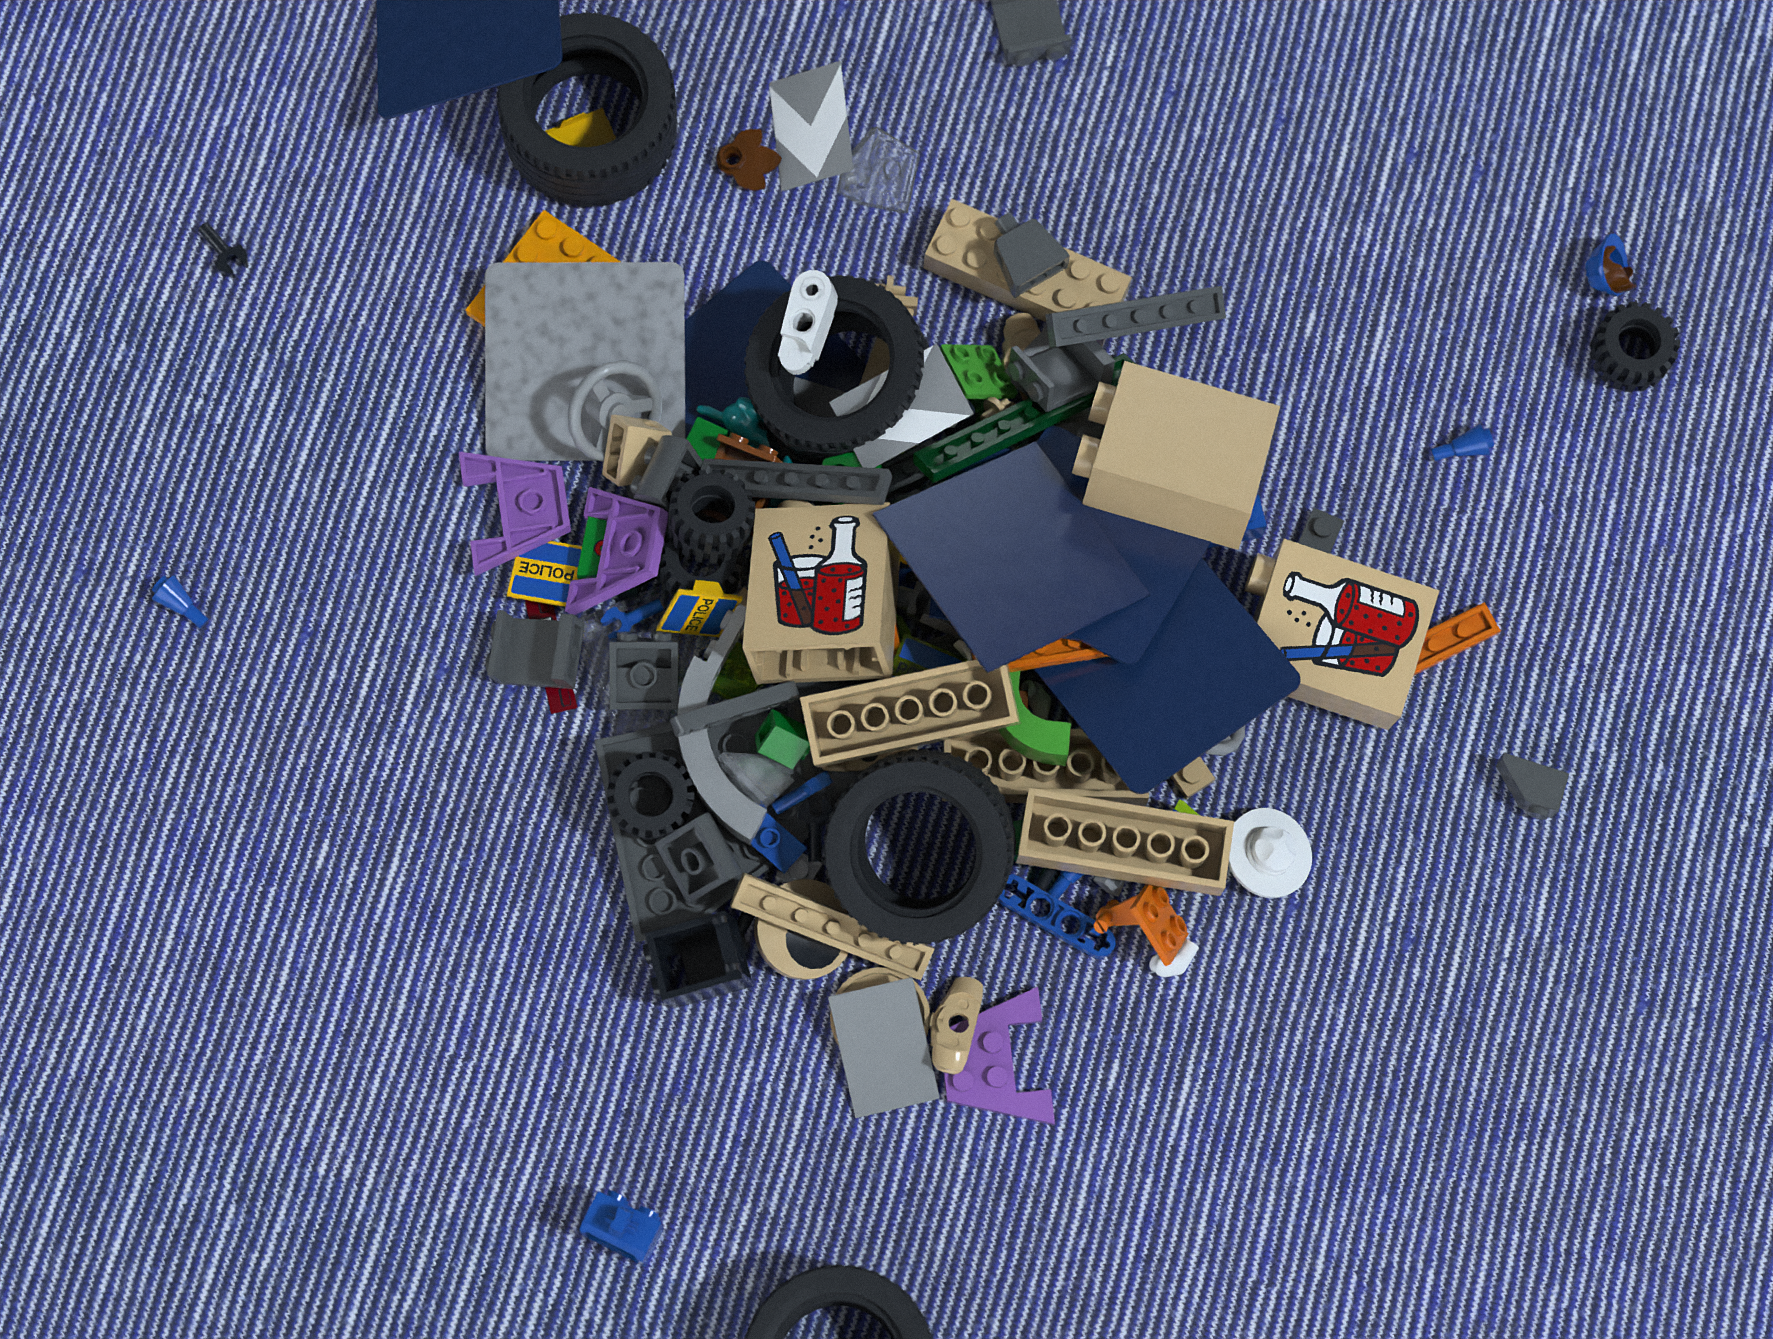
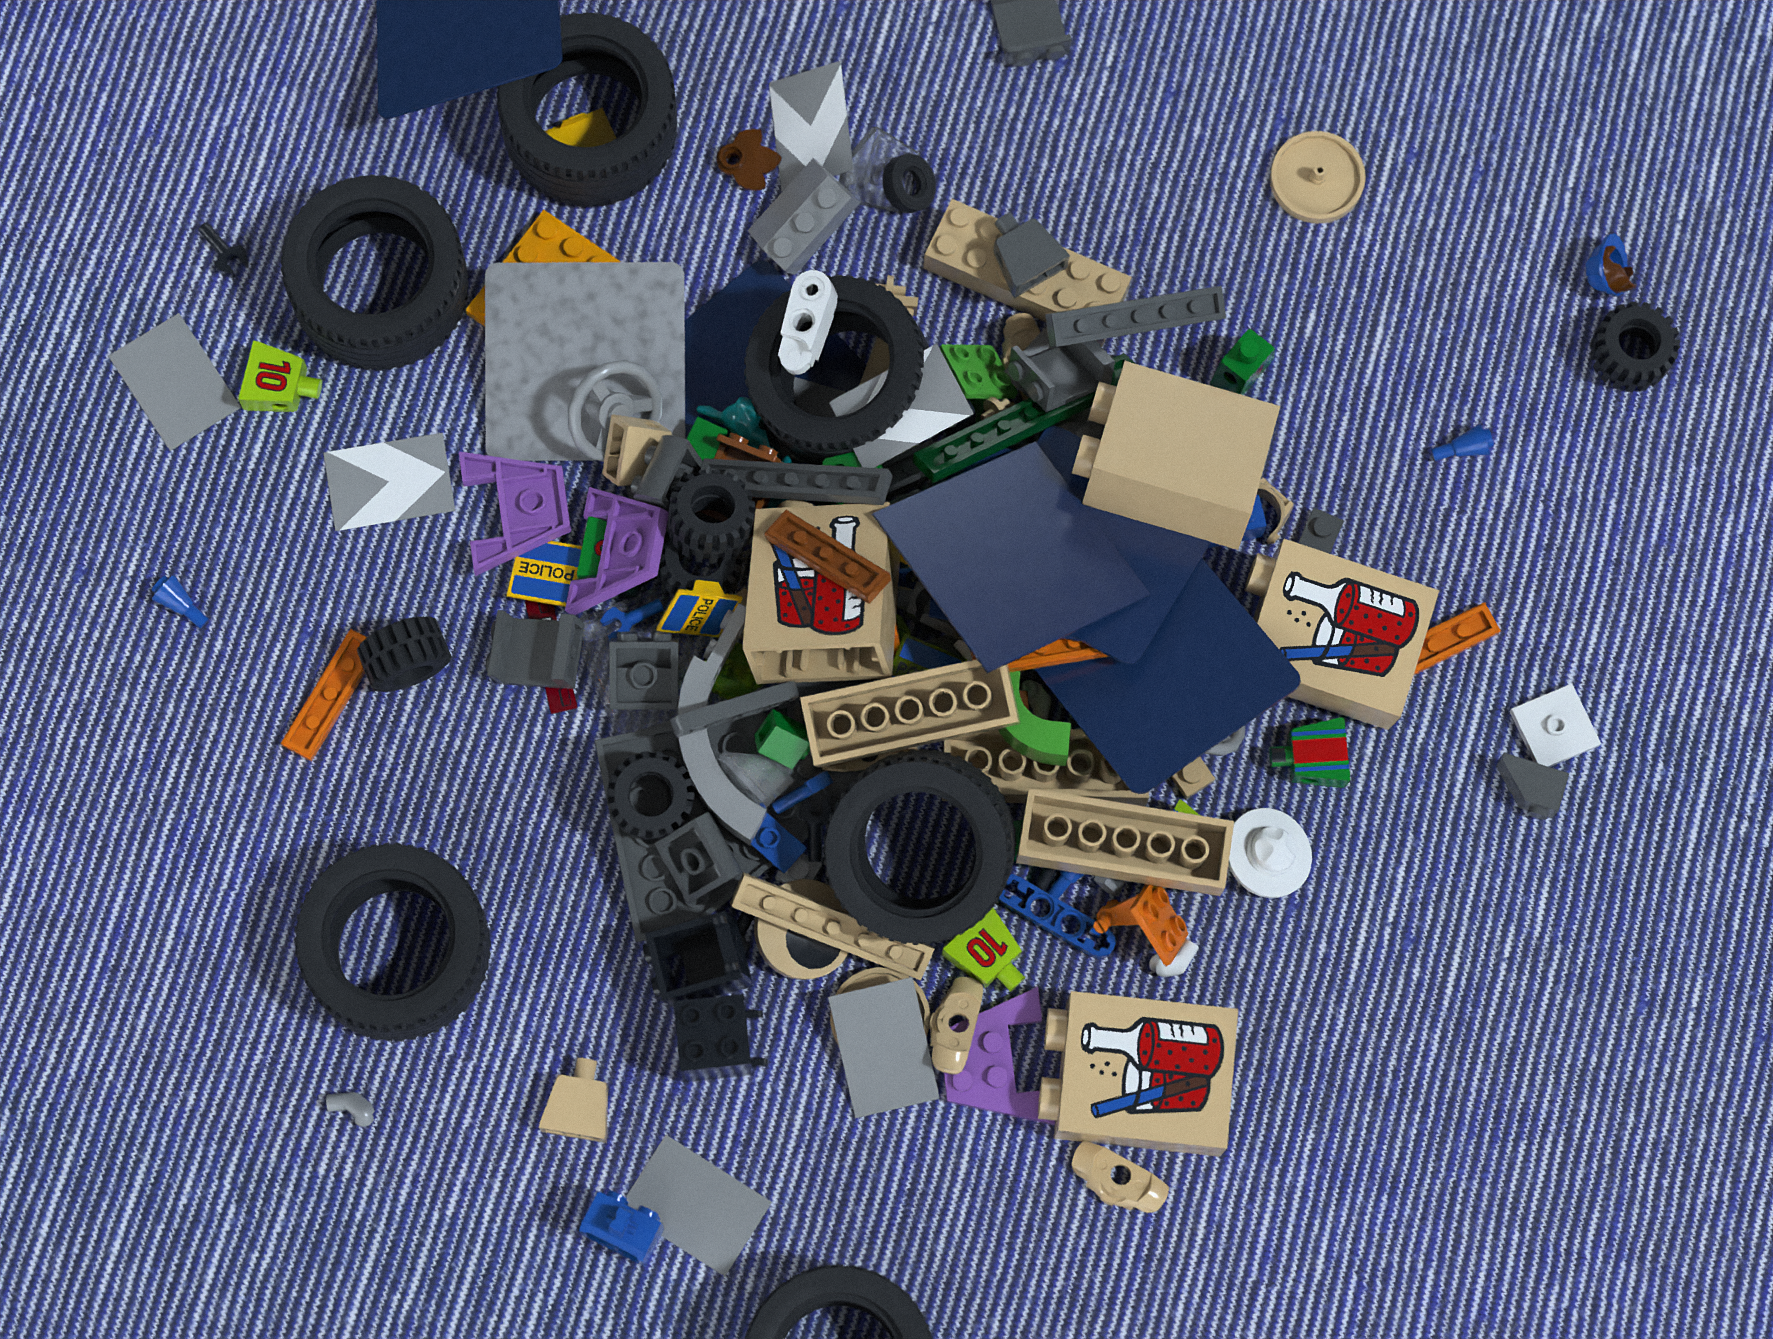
none -> light grey sticker [108,313,241,451]
none -> lime torso [238,340,322,412]
none -> black tyre [280,174,469,371]
none -> orange tile [281,628,367,762]
none -> black tyre [294,842,491,1042]
none -> sticker [323,433,455,531]
none -> light grey arm [326,1092,375,1127]
none -> black tyre [357,616,452,692]
none -> tan torso [539,1058,608,1143]
none -> light grey sticker [626,1135,772,1277]
none -> black container [673,994,768,1083]
none -> light grey slope [748,158,861,275]
none -> dark orange tile [764,510,892,604]
none -> black tyre [882,154,936,213]
none -> lime torso [942,908,1025,992]
none -> tan brick [1038,991,1238,1157]
none -> tan piece [1072,1141,1169,1213]
none -> green torso [1209,328,1275,395]
none -> tan helmet [1257,478,1294,544]
none -> torso [1269,717,1351,788]
none -> tan piece [1270,131,1365,224]
none -> white plate [1509,684,1601,767]

